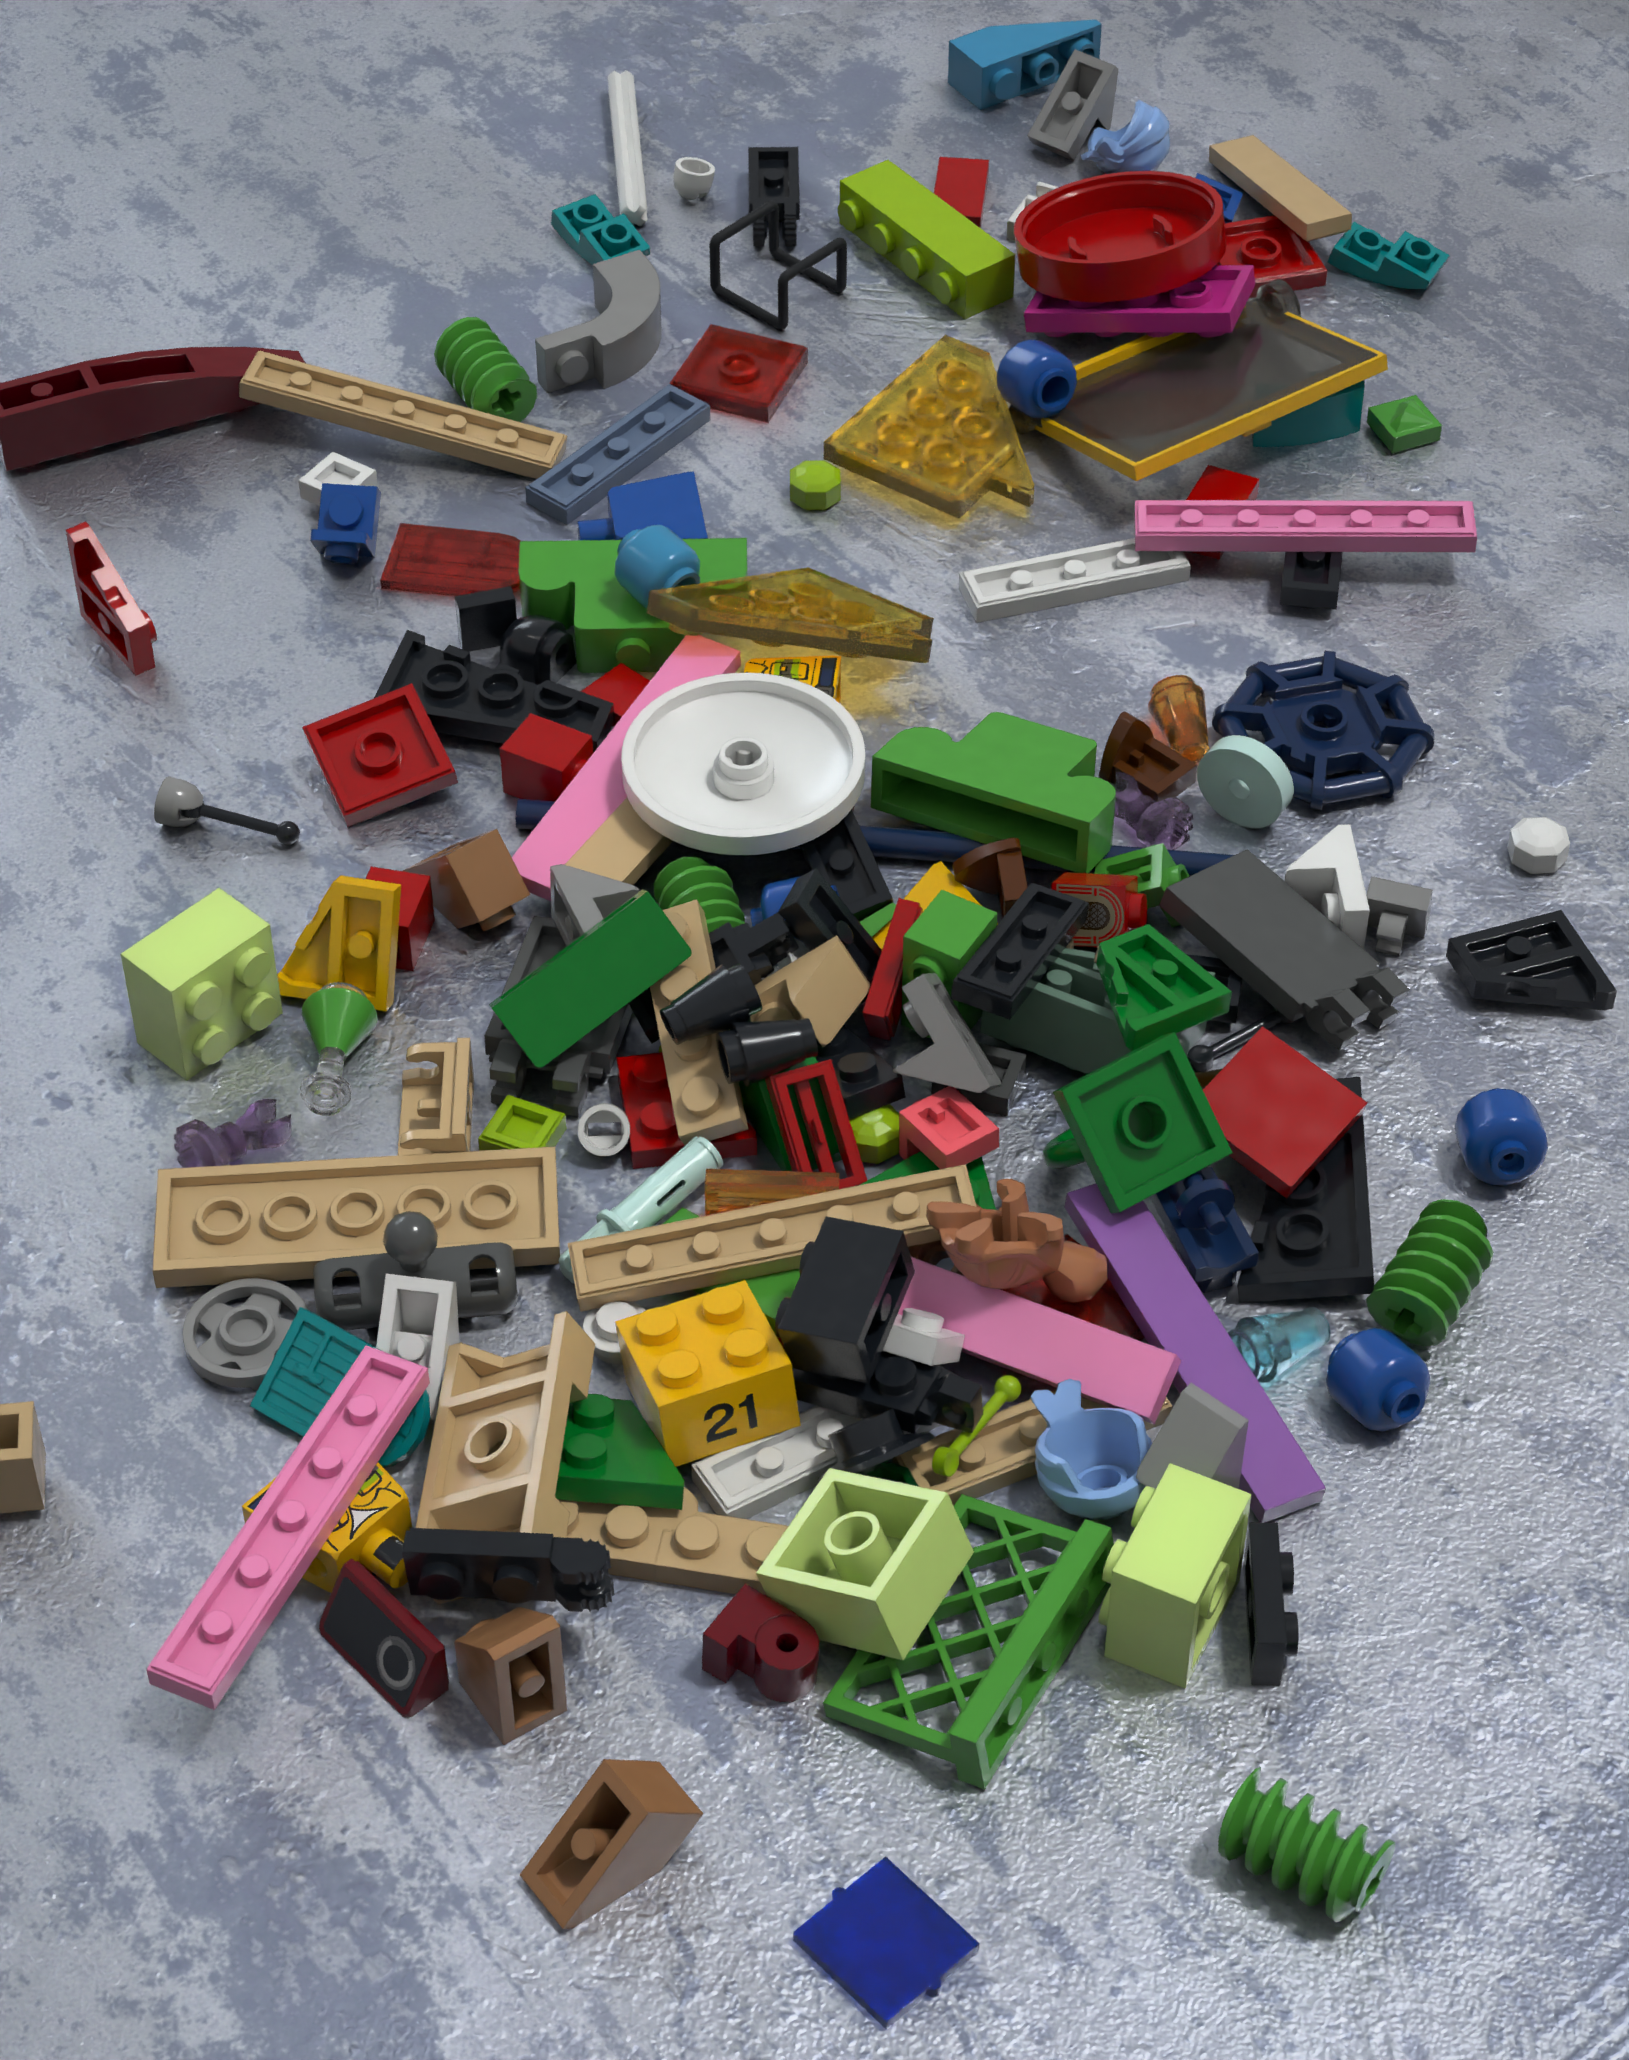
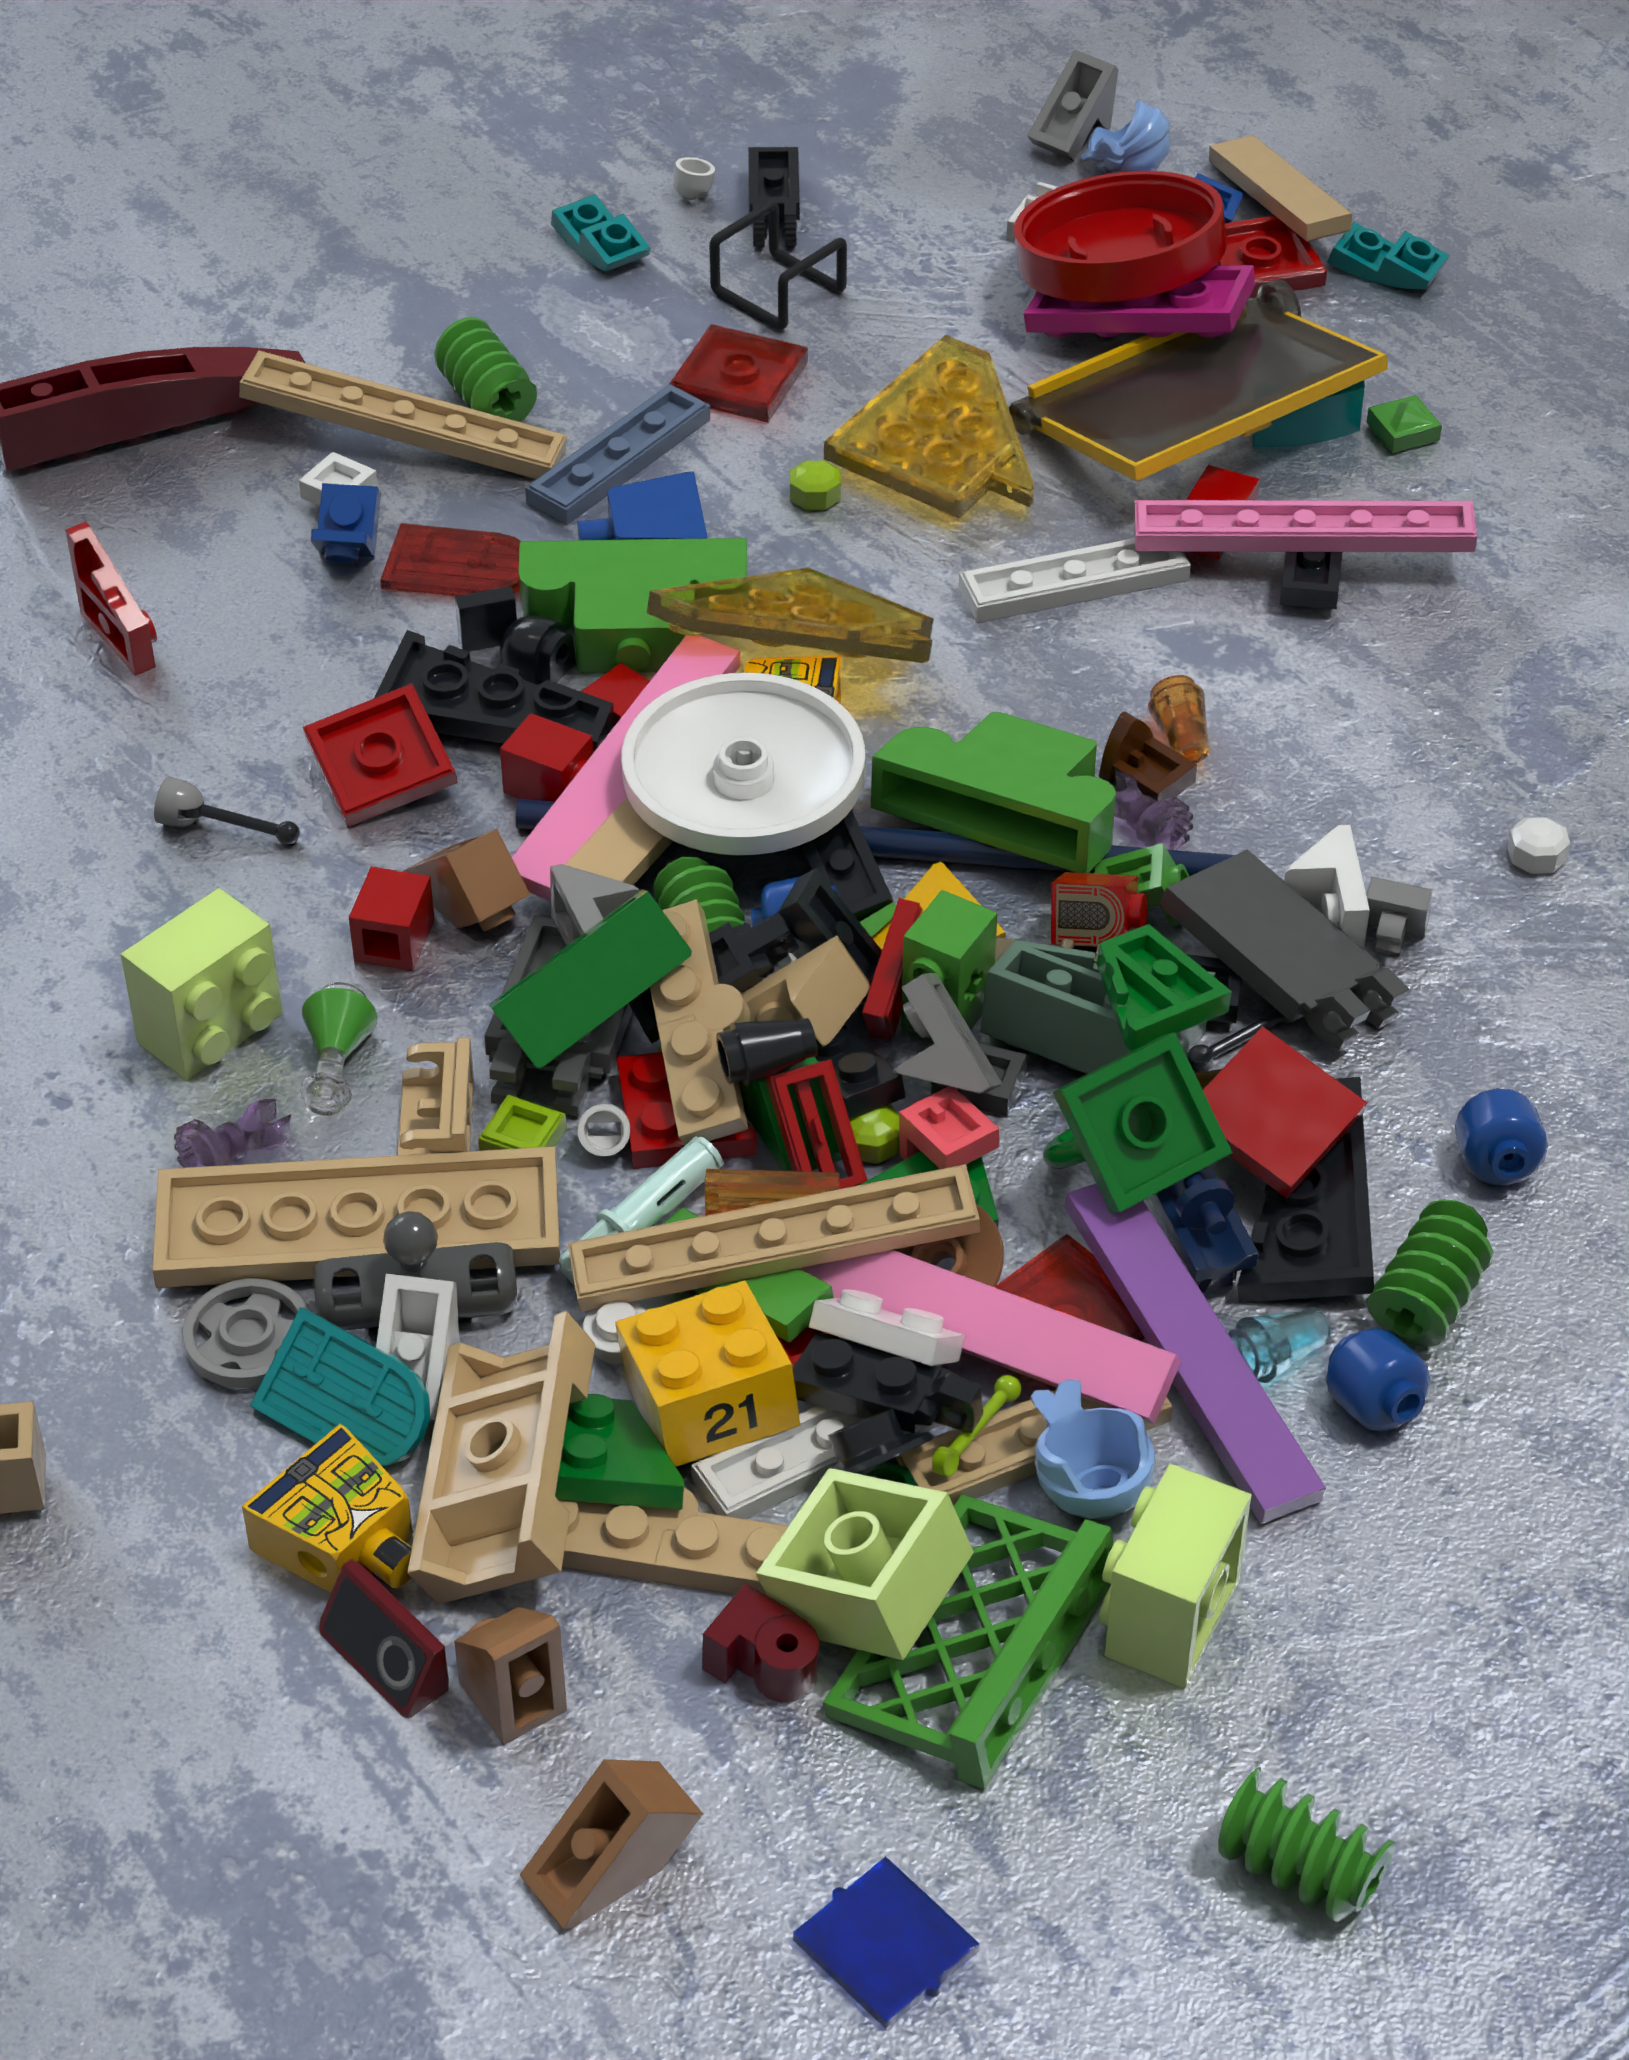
bright pink tile [146,1345,430,1710] -> none
yellow wing [277,875,401,1011] -> none
black hinge [402,1528,615,1612] -> none
light grey arch [535,250,662,393] -> none
white axle [607,70,648,227] -> none
dark azure head [614,525,700,612] -> none
black cone [660,963,762,1045] -> none
black brick [775,1216,915,1384] -> none
lime brick [838,160,1015,319] -> none
nougat animal [926,1179,1108,1303] -> none
red tile [934,157,989,228] -> none
dark azure slope [948,20,1102,110] -> none
black tile [951,883,1089,1020] -> none
reddish brown tile [953,837,1027,919] -> none
blue head [996,339,1077,419] -> none
light grey slope [1136,1383,1249,1489] -> none
light aqua piece [1197,735,1294,828] -> none
dark blue plate [1212,650,1435,811] -> none
black plate [1243,1522,1299,1686] -> none
black wing [1446,910,1617,1011] -> none

